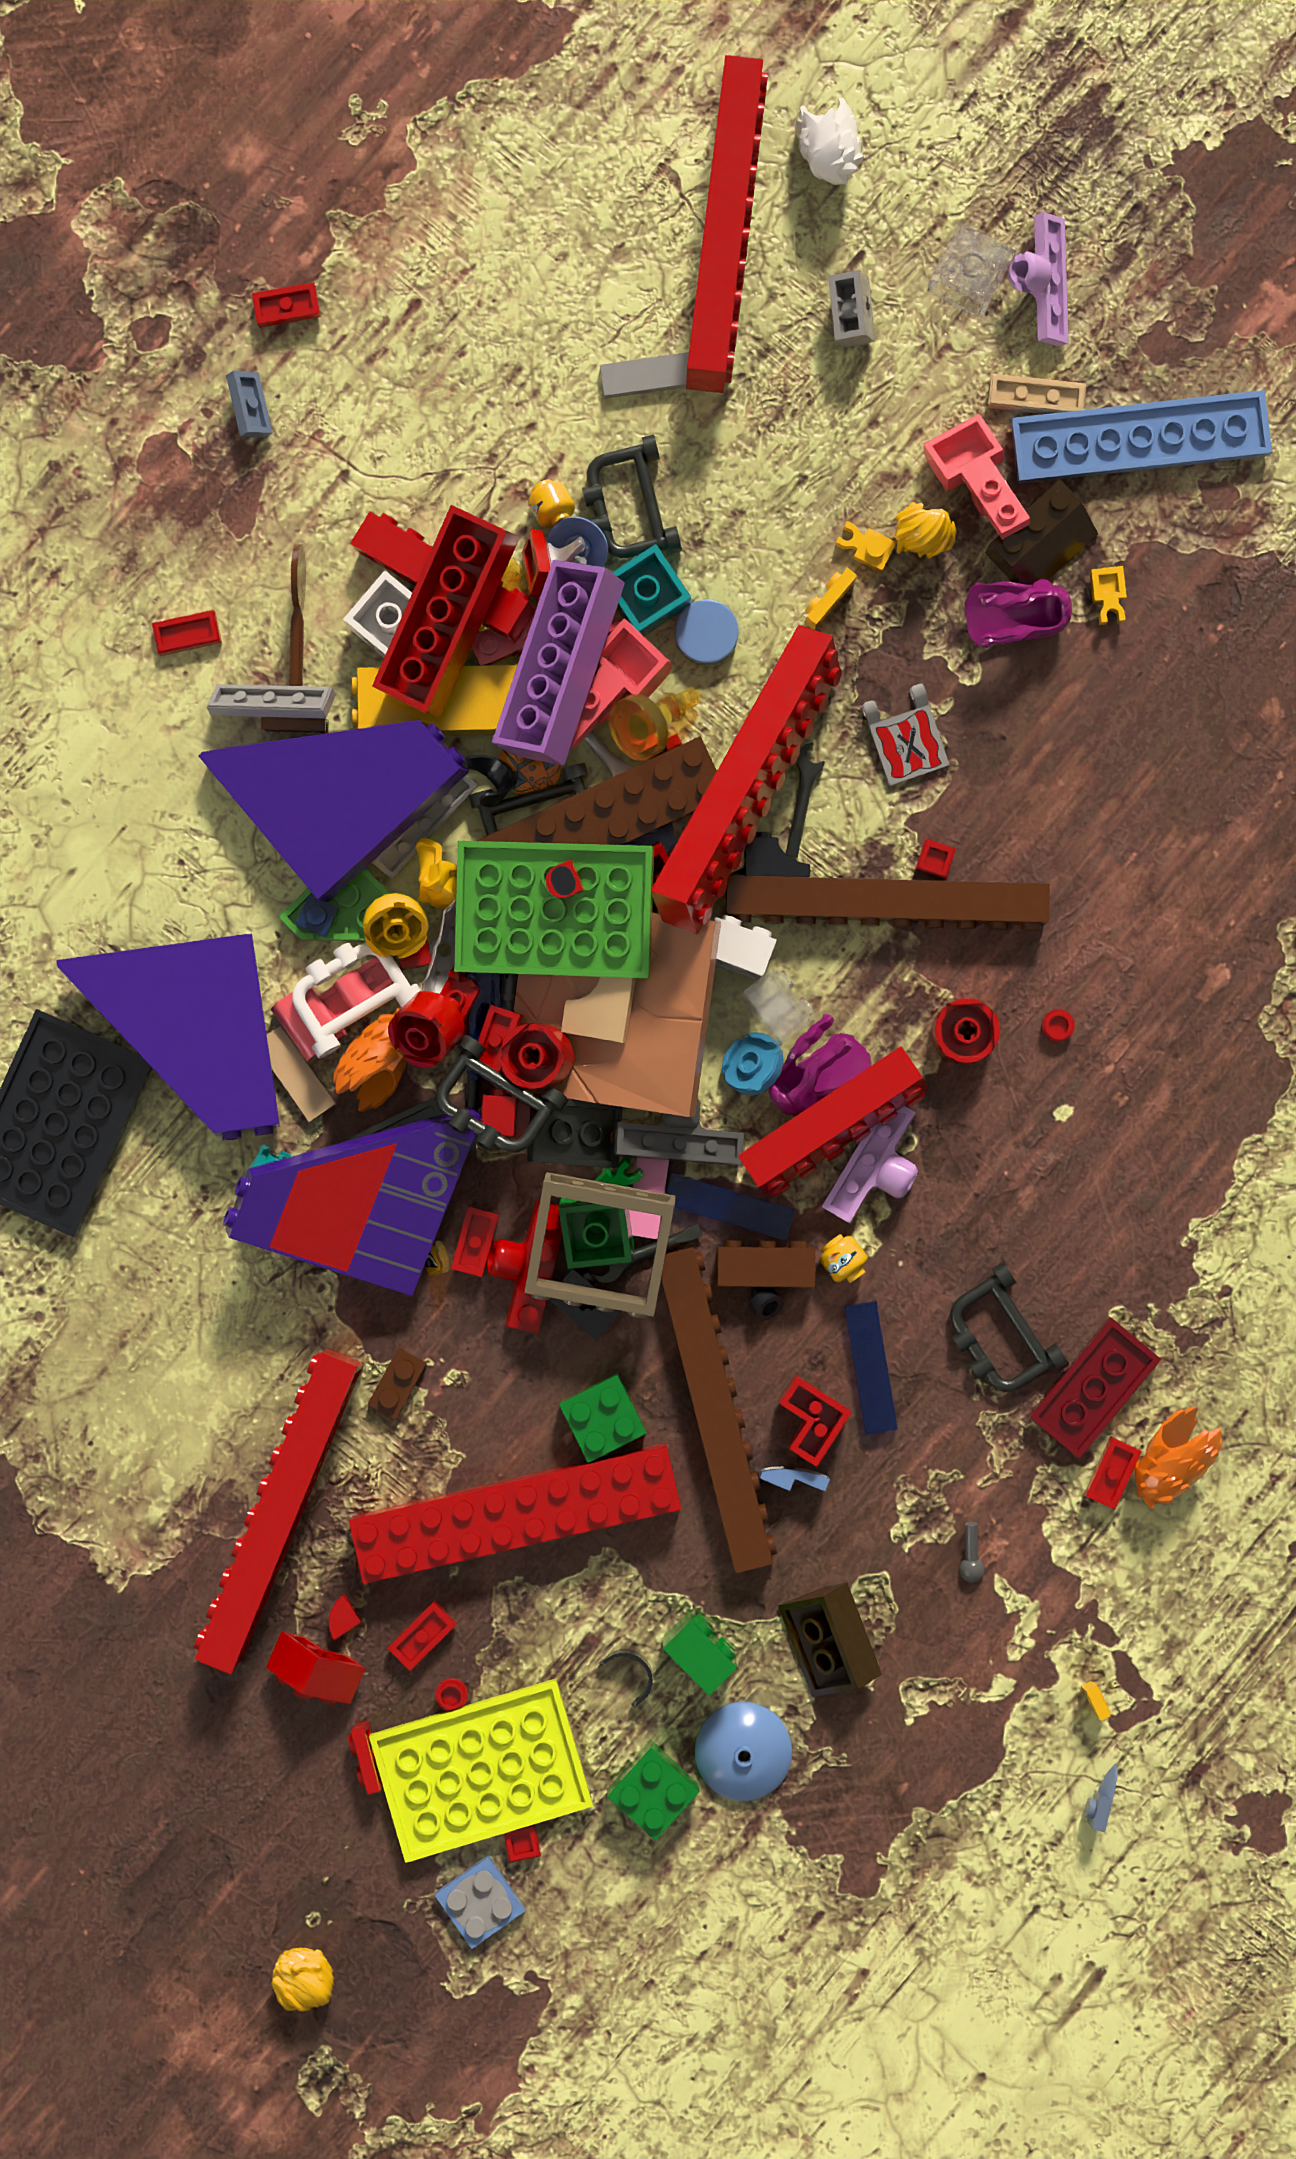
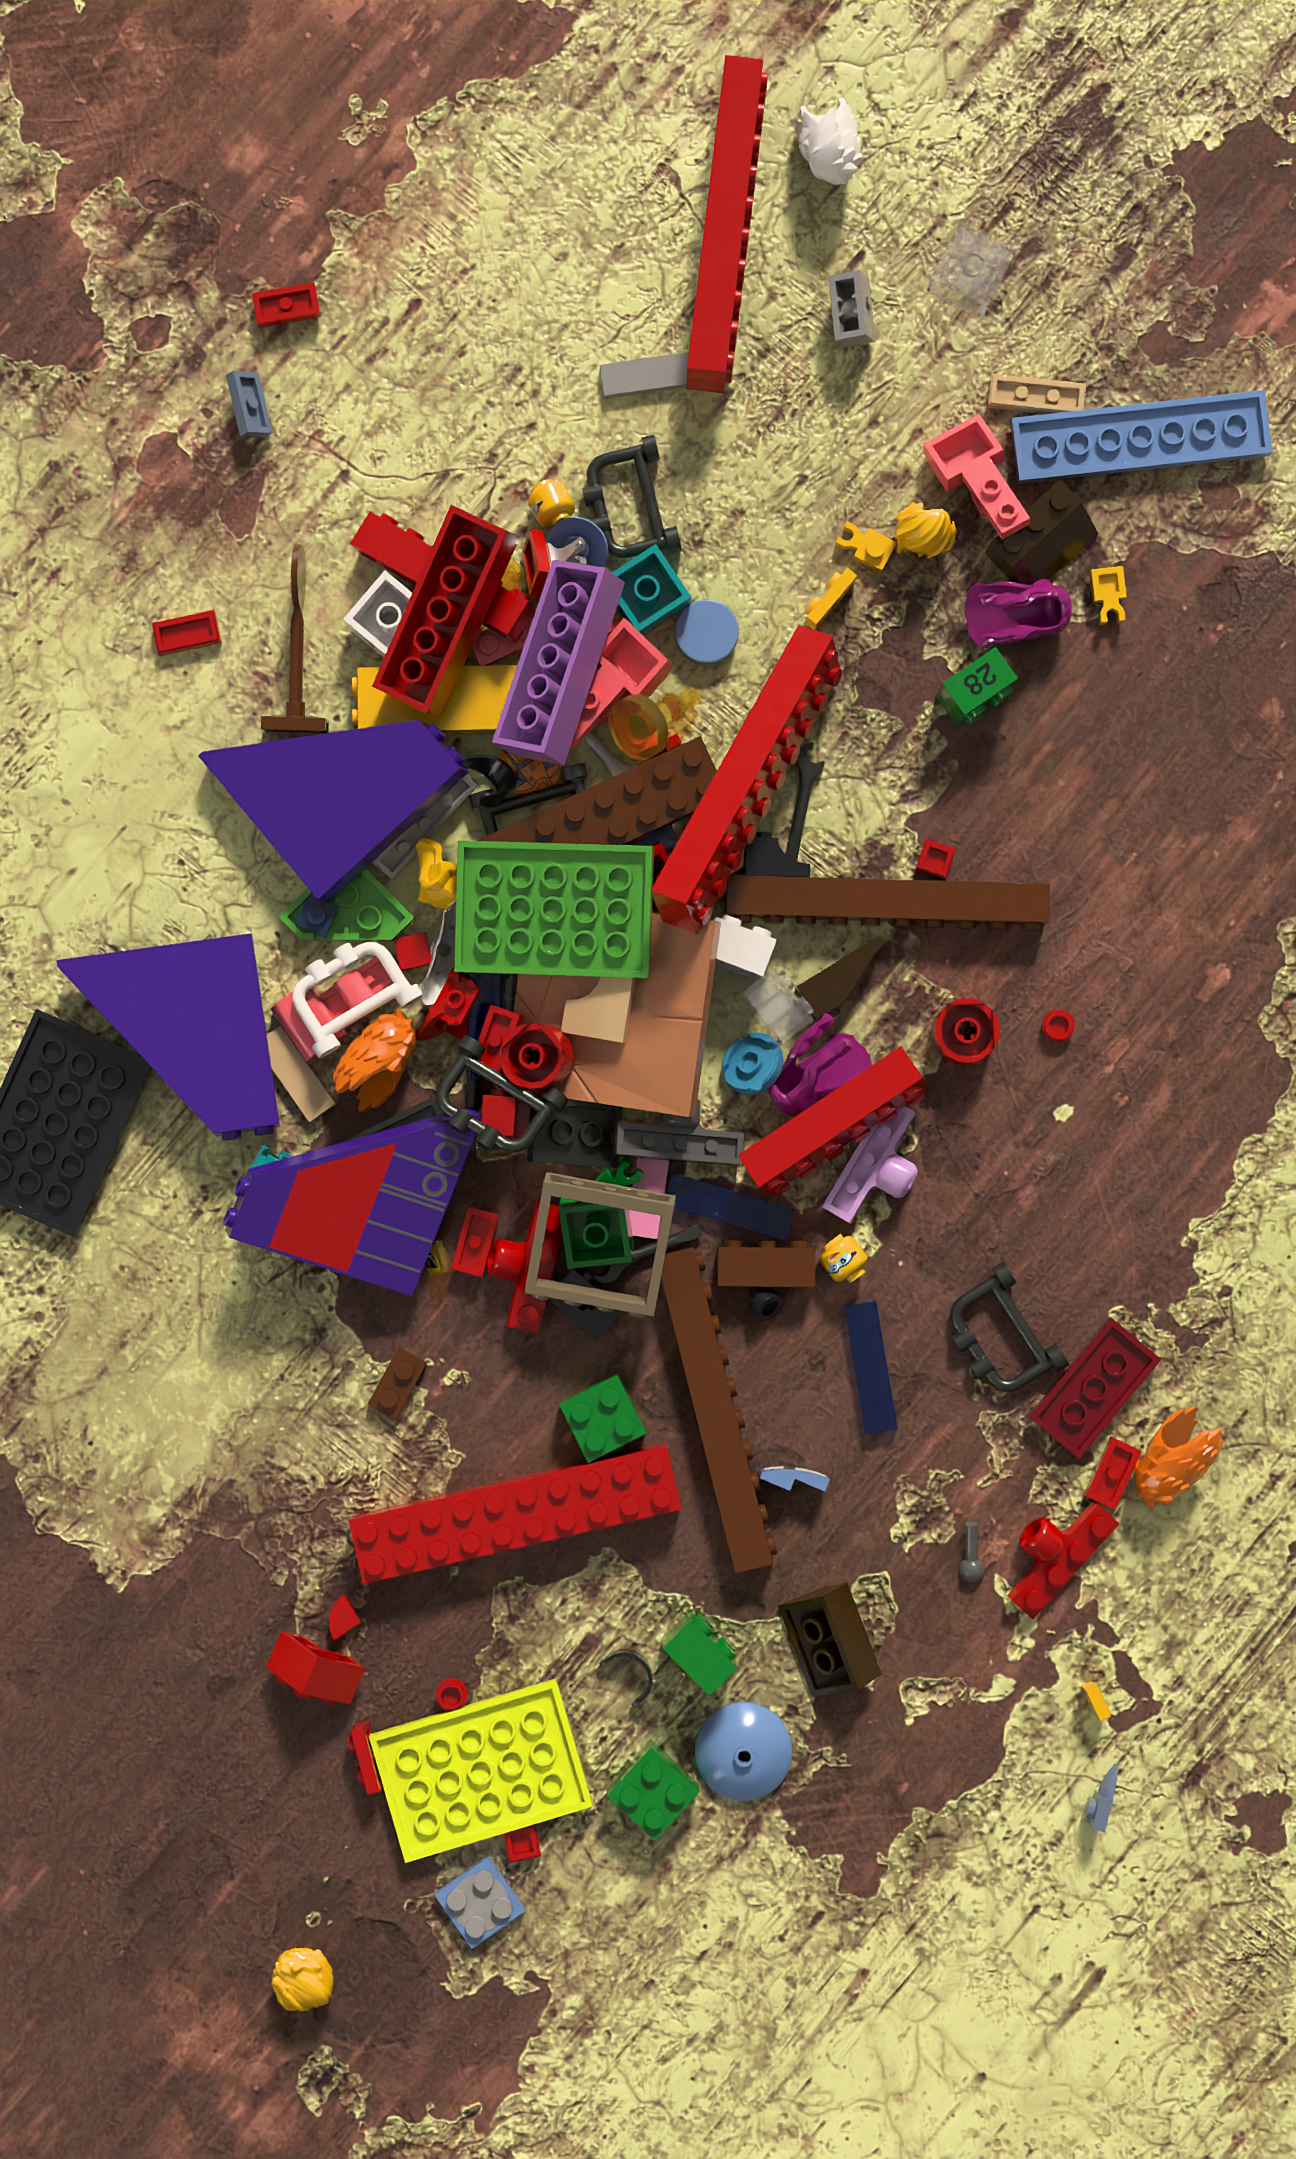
red brick [193,1348,364,1674] -> none
light grey tile [206,684,336,719] -> none
yellow cylinder [363,893,428,959] -> none
red plate [387,1600,457,1671] -> none
red brick [388,991,465,1068] -> none
tile [545,860,585,898] -> none
red brick [778,1374,852,1467] -> none
flag [861,684,950,786] -> none
lavender plate [1008,212,1069,347] -> none
none -> dark brown slope [795,936,882,1021]
none -> green brick [936,647,1018,727]
none -> red plate [1007,1500,1119,1620]

